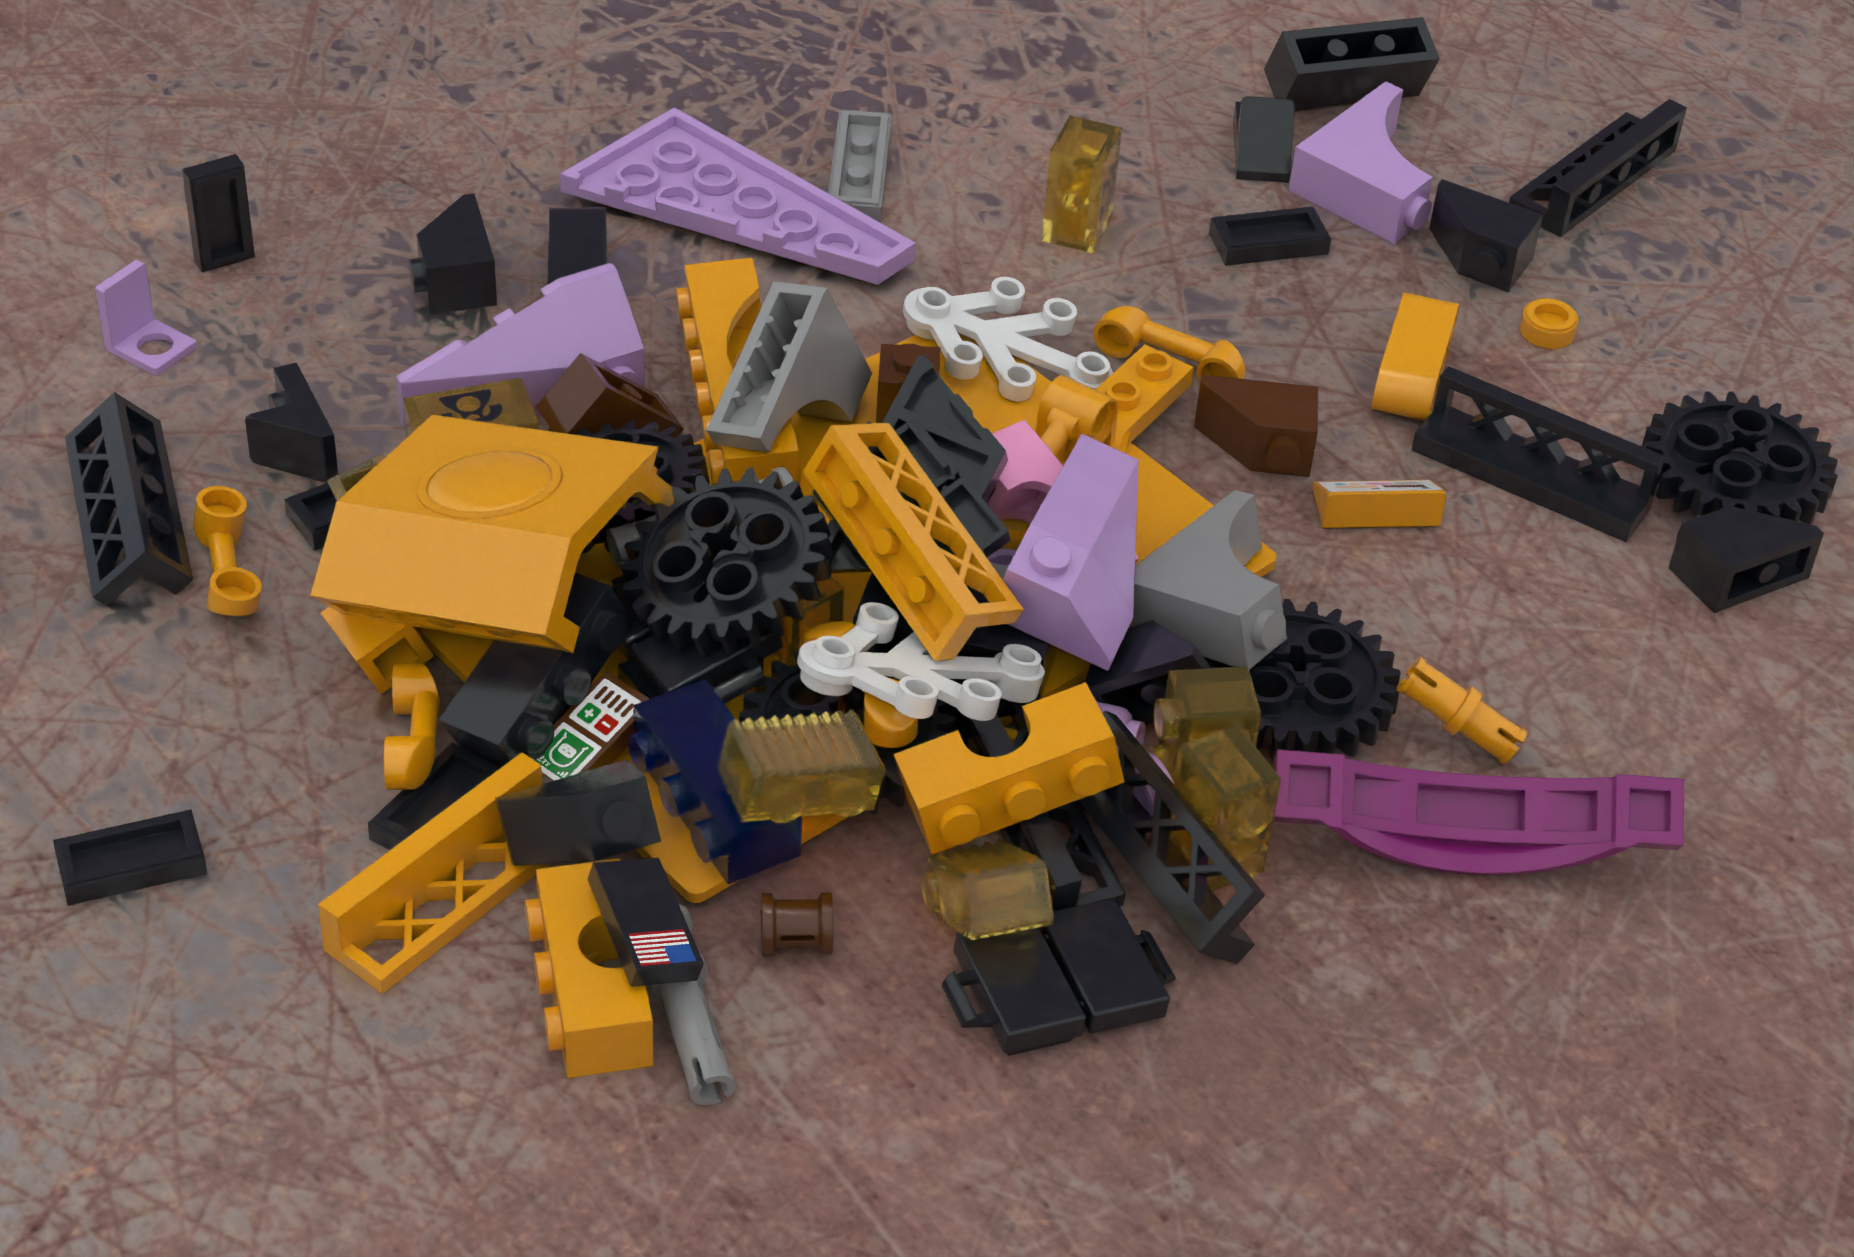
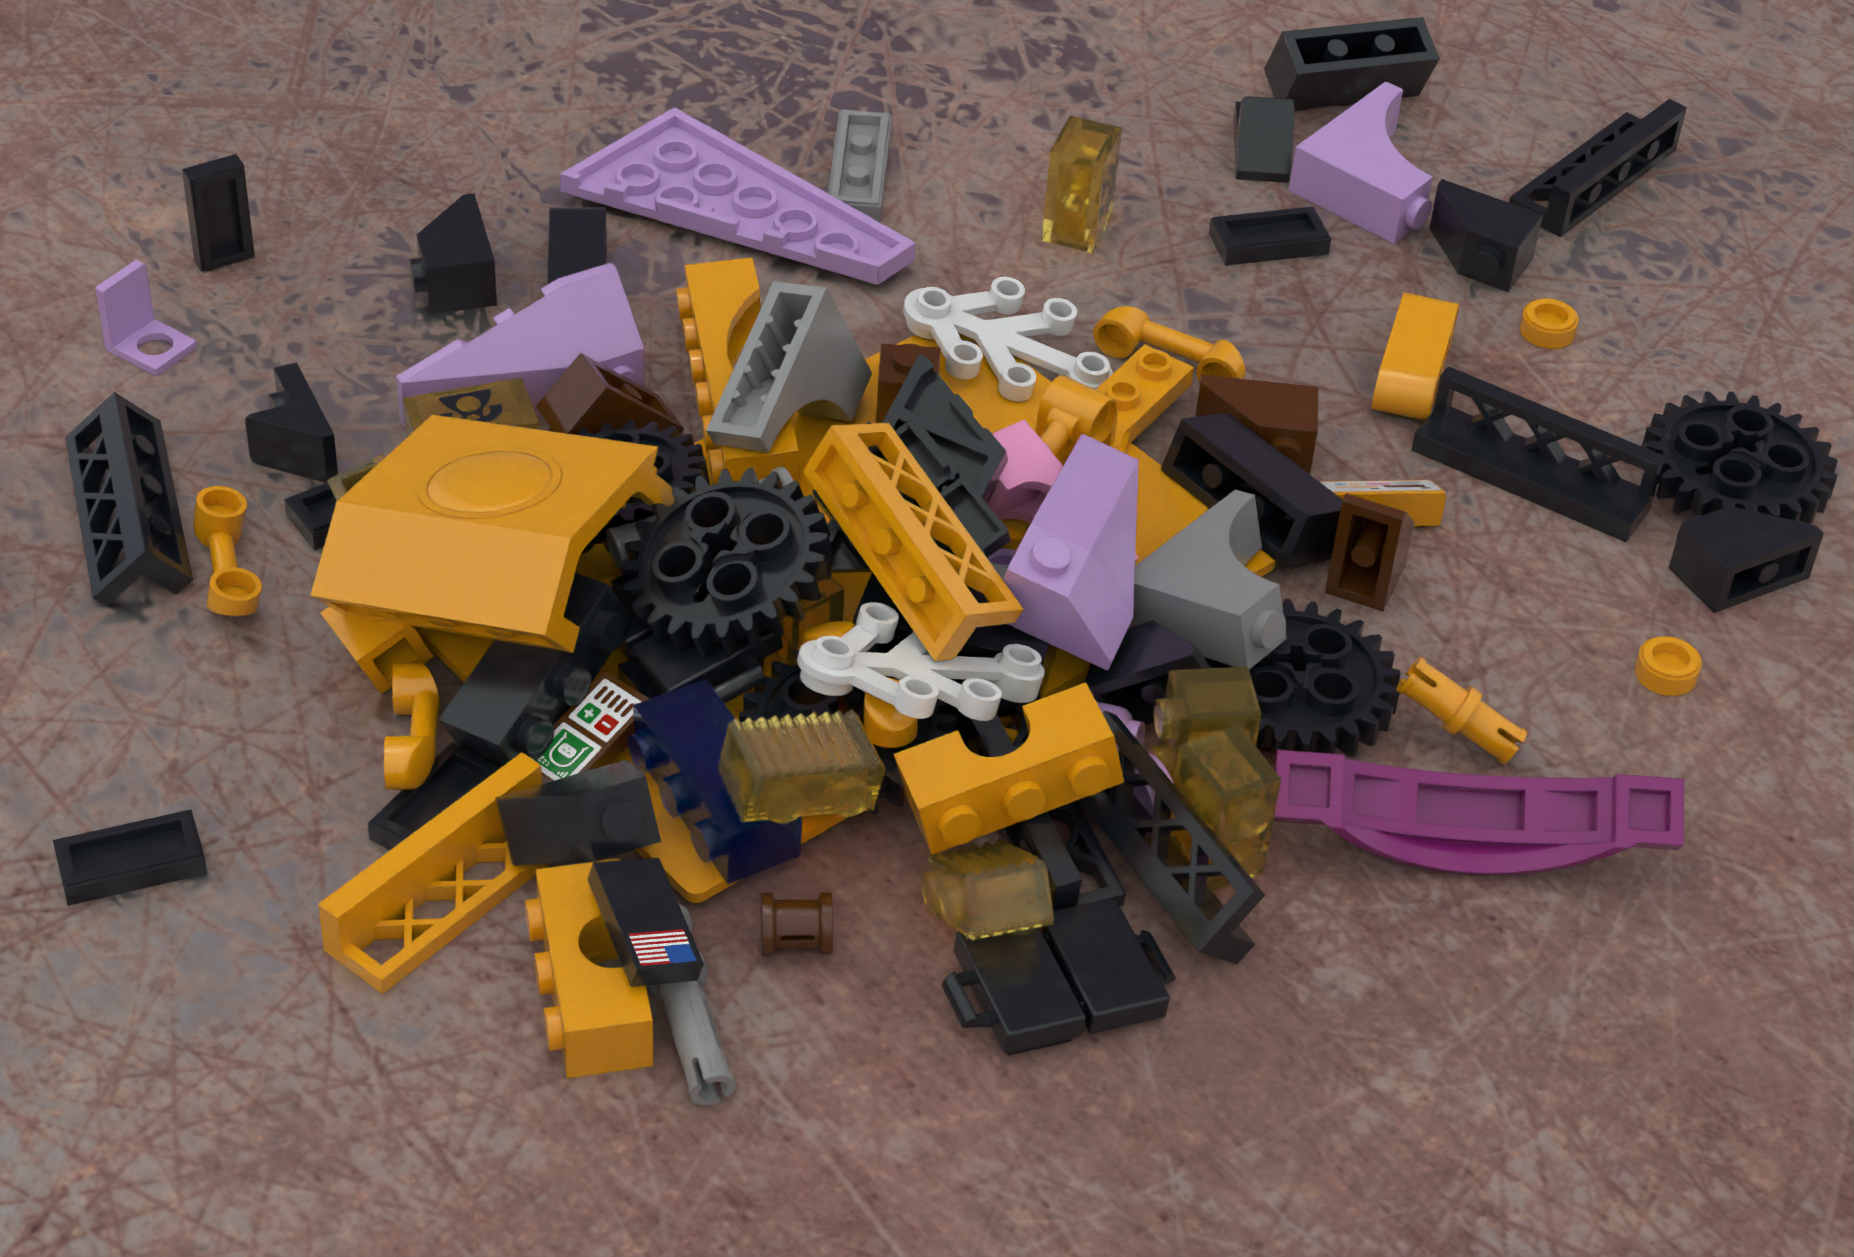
none -> black brick [1160,412,1343,568]
none -> reddish brown slope [1325,493,1415,612]
none -> light orange tile [1634,636,1702,696]

